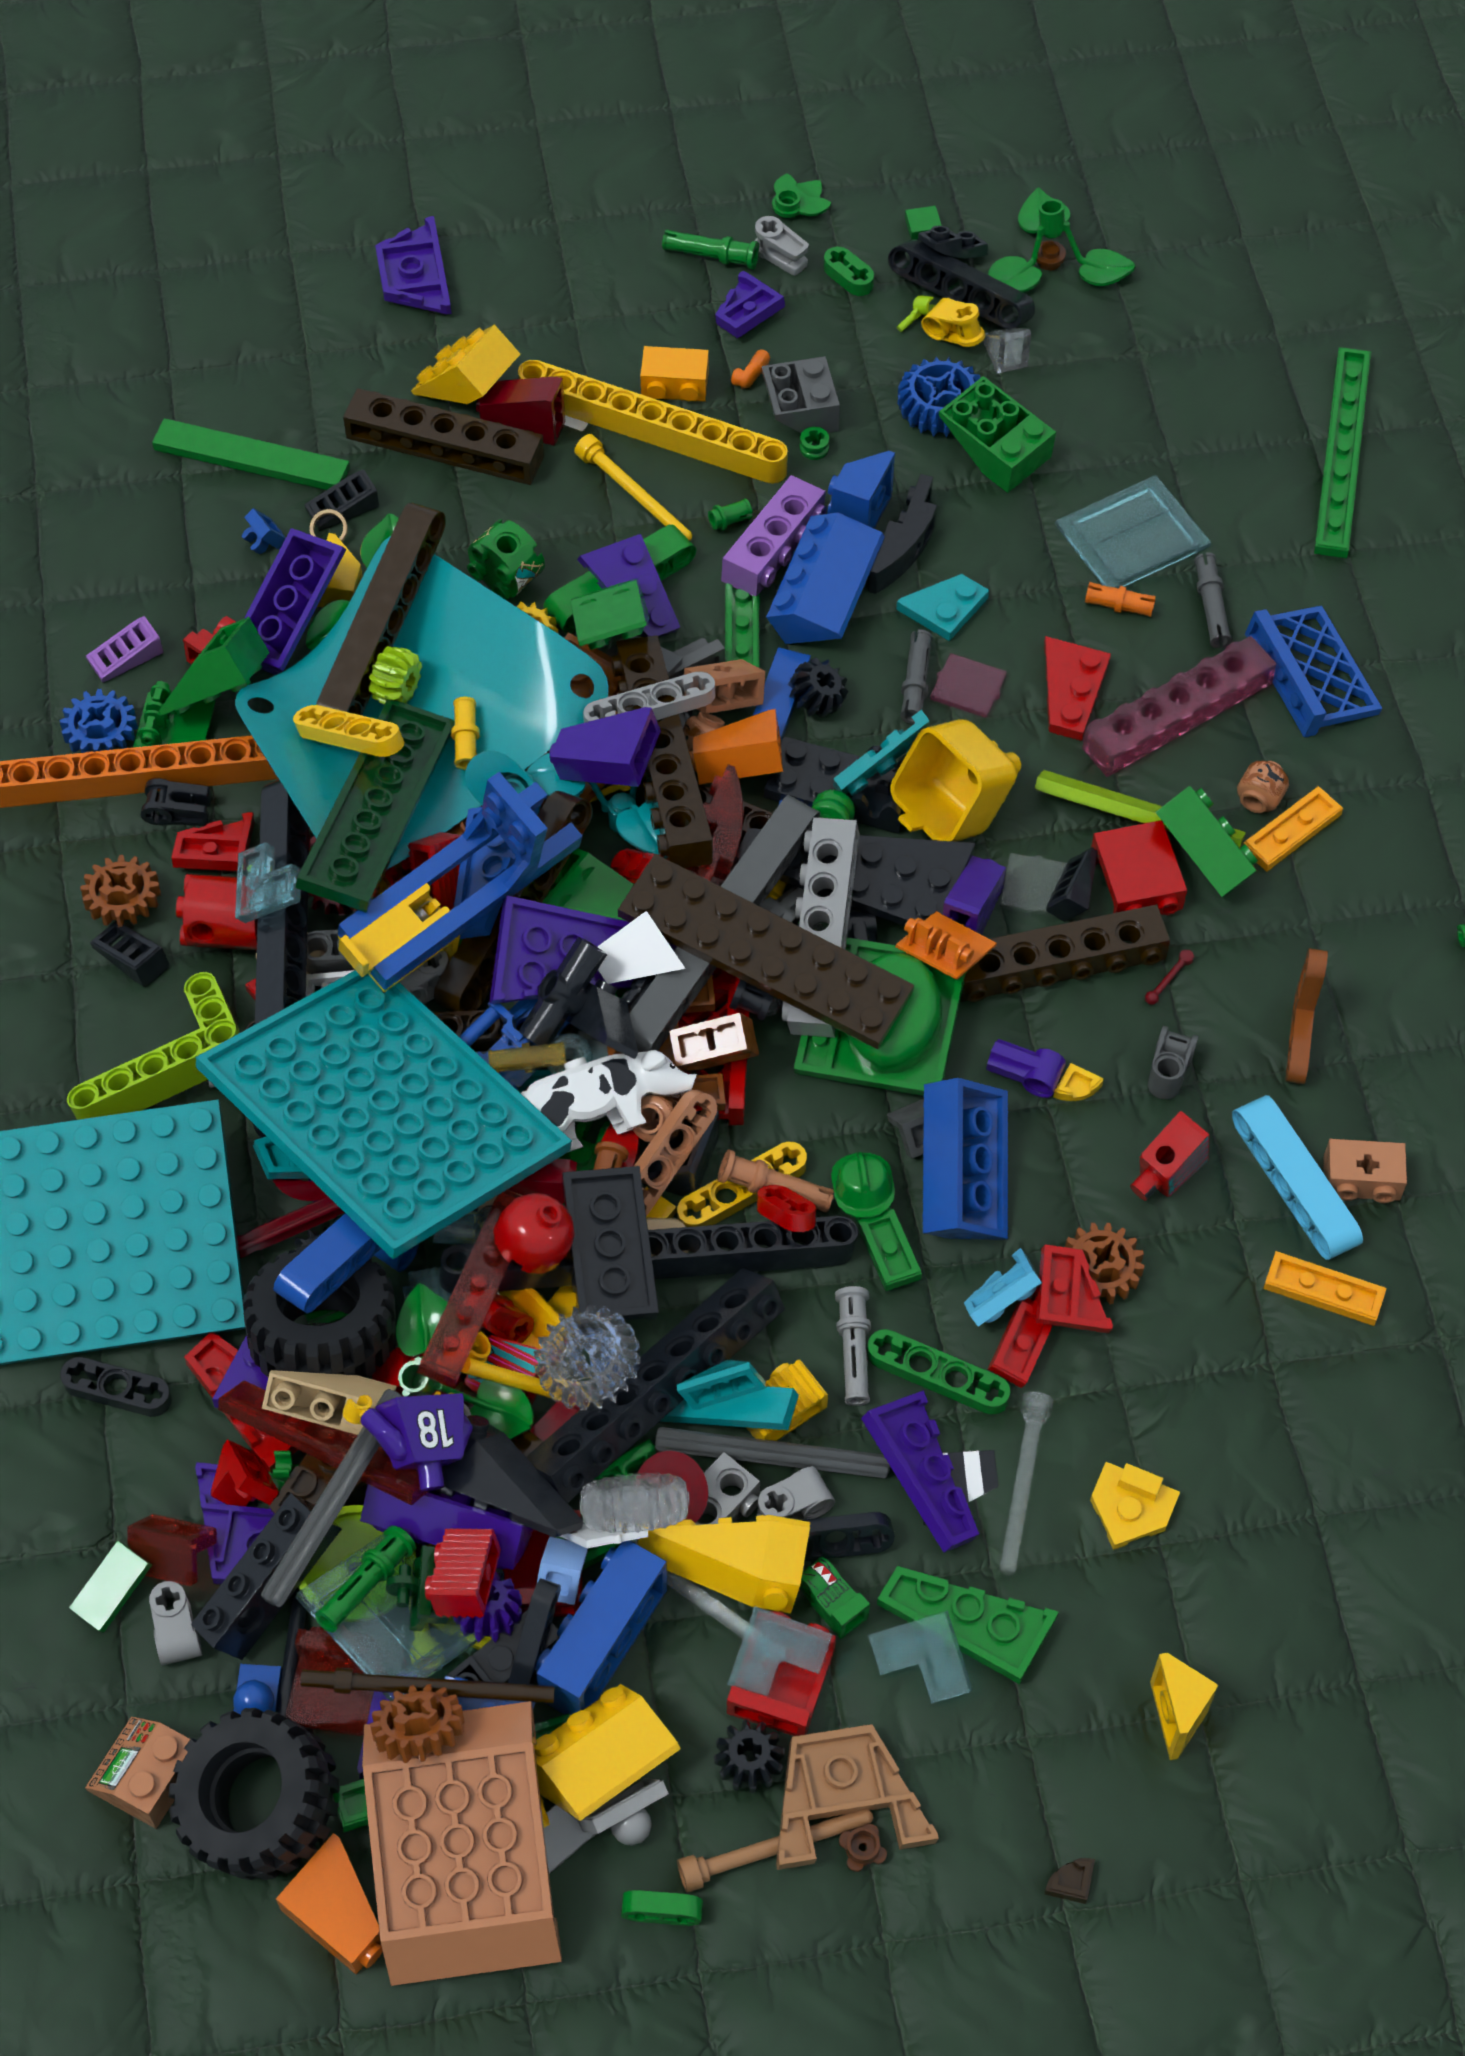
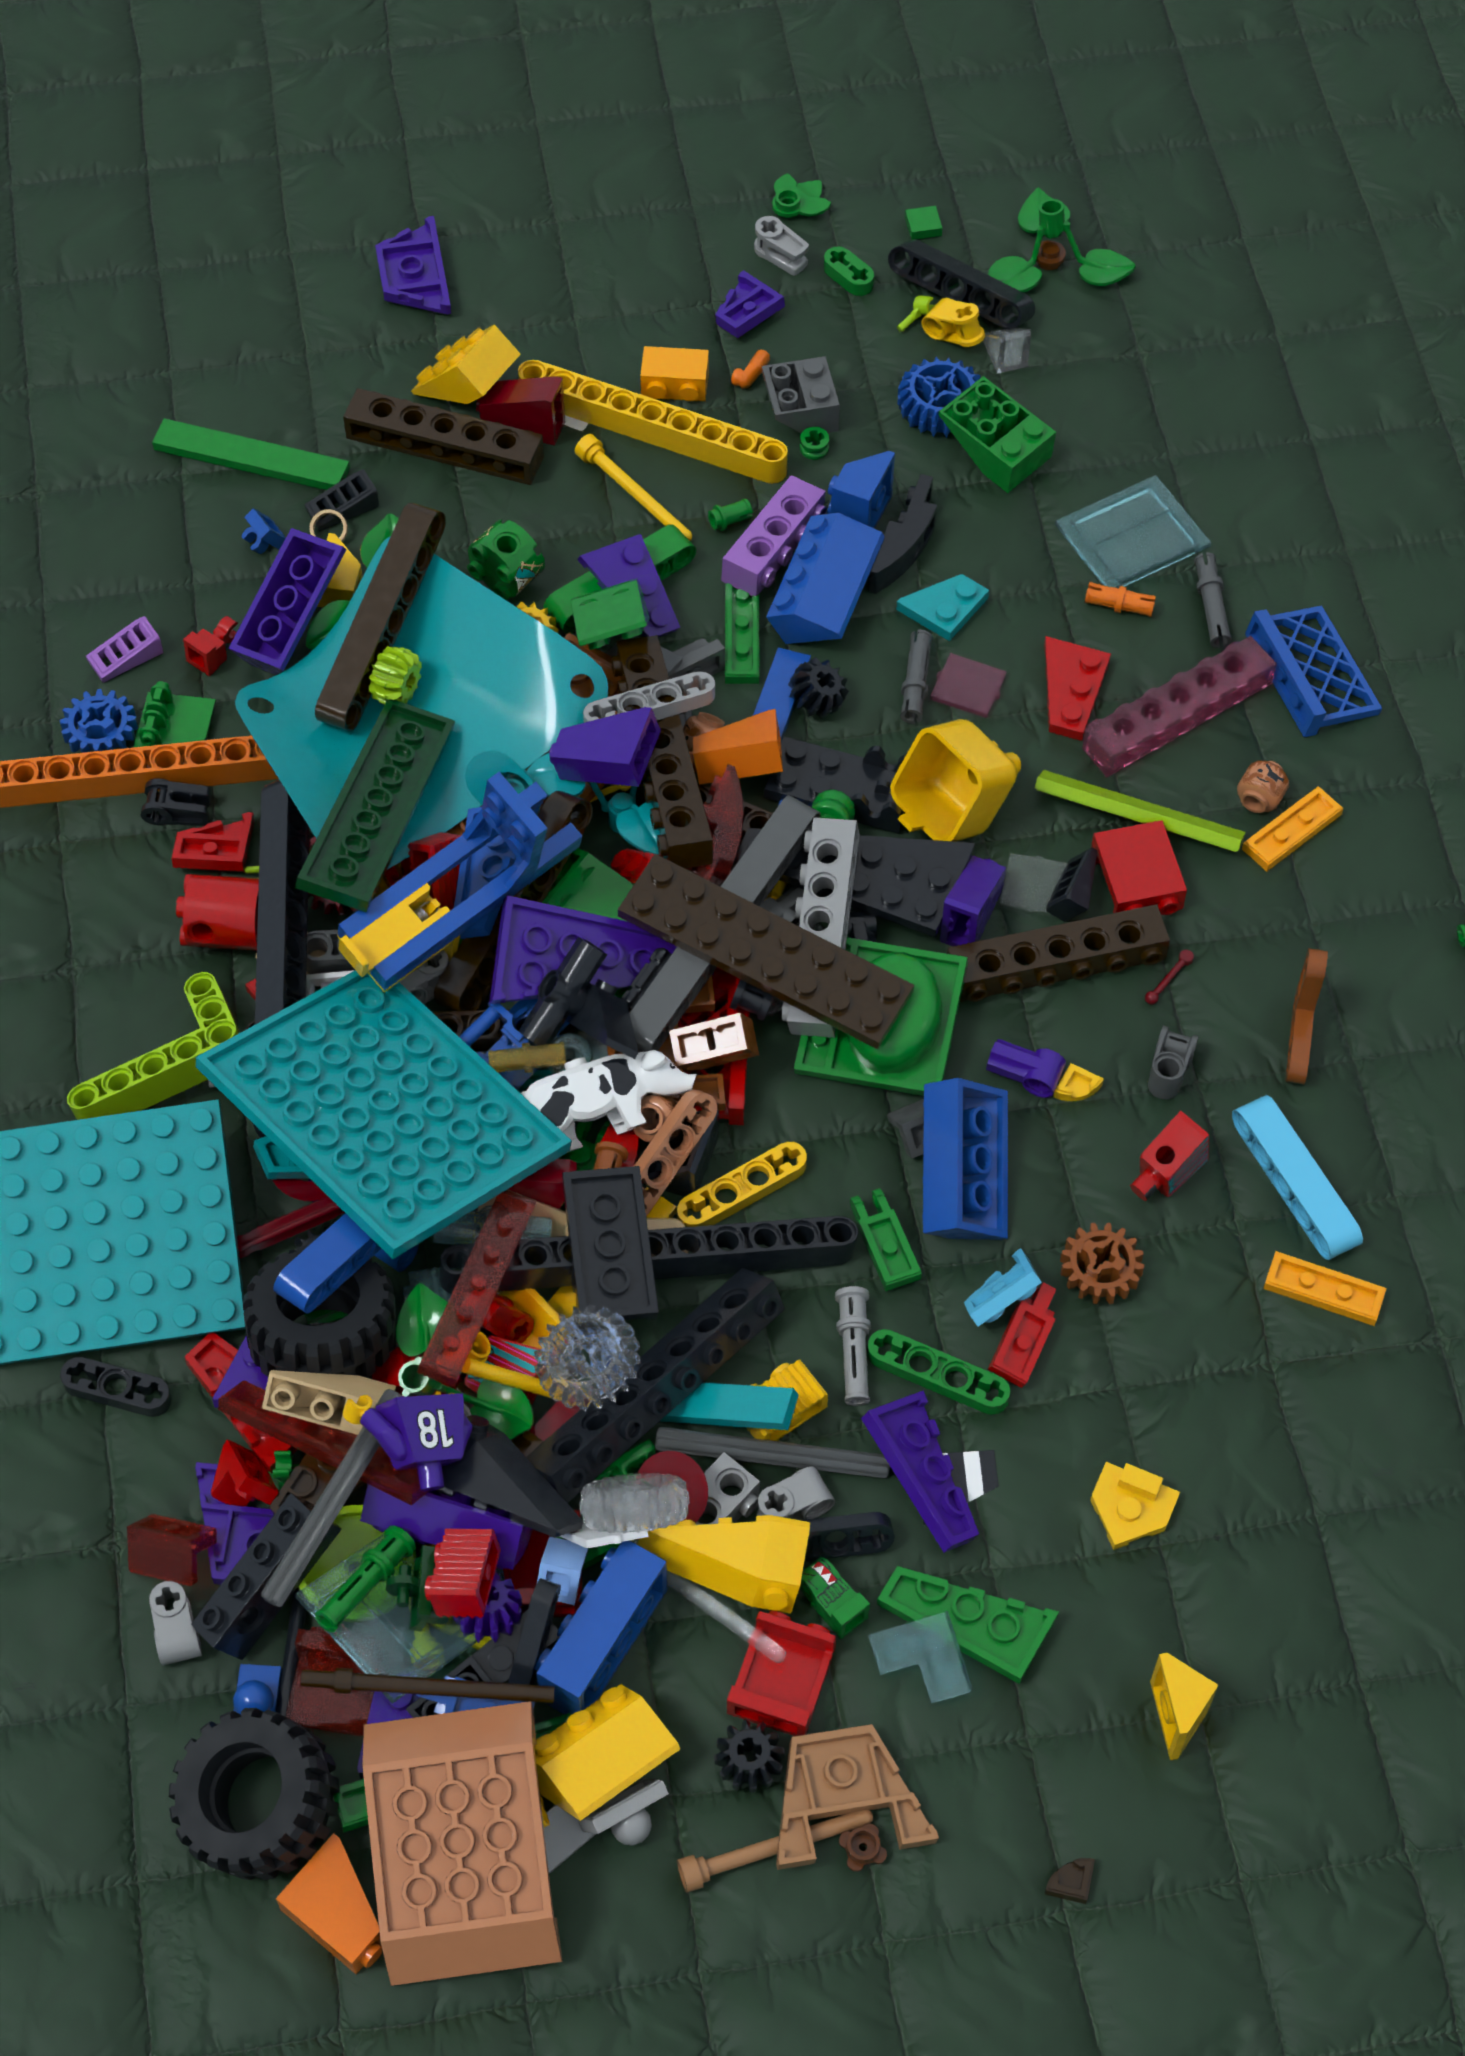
tile [69,1541,152,1632] -> none
dark orange gear [80,855,161,927] -> none
nougat slope [85,1717,190,1829] -> none
black slope [90,921,169,987] -> none
green slope [158,617,270,716] -> none
clear light blue plate [235,842,301,923] -> none
yellow beam [293,705,405,757] -> none
dark orange gear [370,1684,465,1763] -> none
yellow pin [451,696,480,770] -> none
red cylinder [493,1193,575,1274] -> none
white sticker [598,911,685,984] -> none
green beam [621,1890,703,1926] -> none
green pin [662,229,760,270] -> none
teal slope [677,1360,766,1410] -> none
nougat brick [684,659,765,714] -> none
nougat pin [717,1149,834,1212] -> none
clear light blue plate [727,1606,833,1697] -> none
red beam [757,1185,816,1232] -> none
green piece [831,1152,895,1218] -> none
teal wing [833,709,930,796] -> none
orange hinge [896,911,997,980] -> none
black slope [918,226,988,258] -> none
clear piece [1000,1392,1054,1576] -> none
red wing [1036,1244,1113,1333] -> none
green brick [1156,785,1258,898] -> none
green tile [1314,347,1371,558] -> none
nougat brick [1323,1139,1407,1203] -> none

